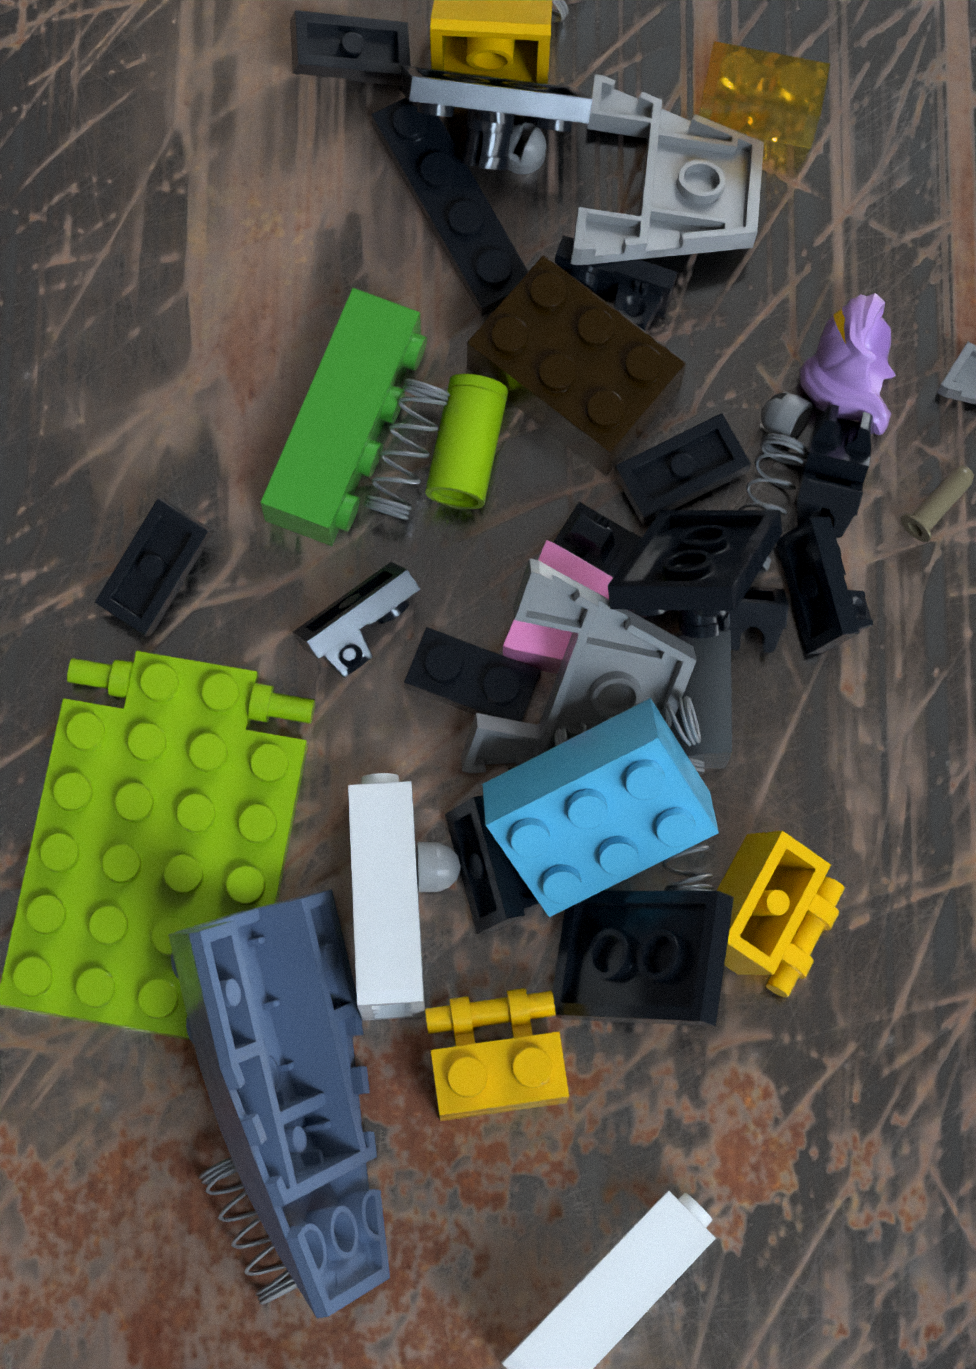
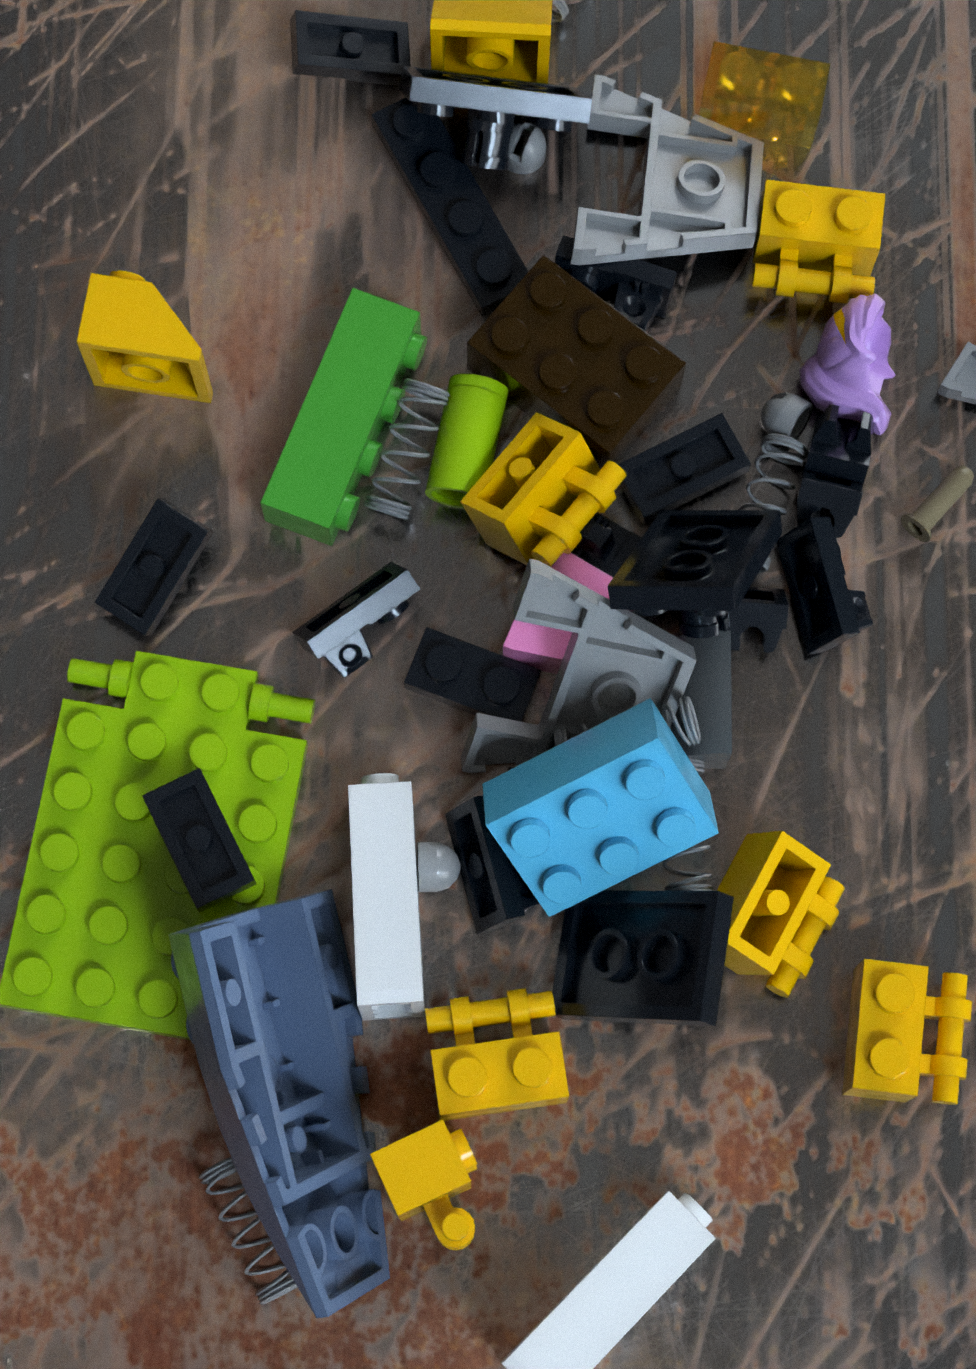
none -> yellow slope [77,270,213,403]
none -> black plate [142,768,256,913]
none -> yellow brick [370,1120,478,1251]
none -> yellow brick [460,412,627,567]
none -> yellow brick [752,179,885,304]
none -> yellow brick [842,958,972,1105]

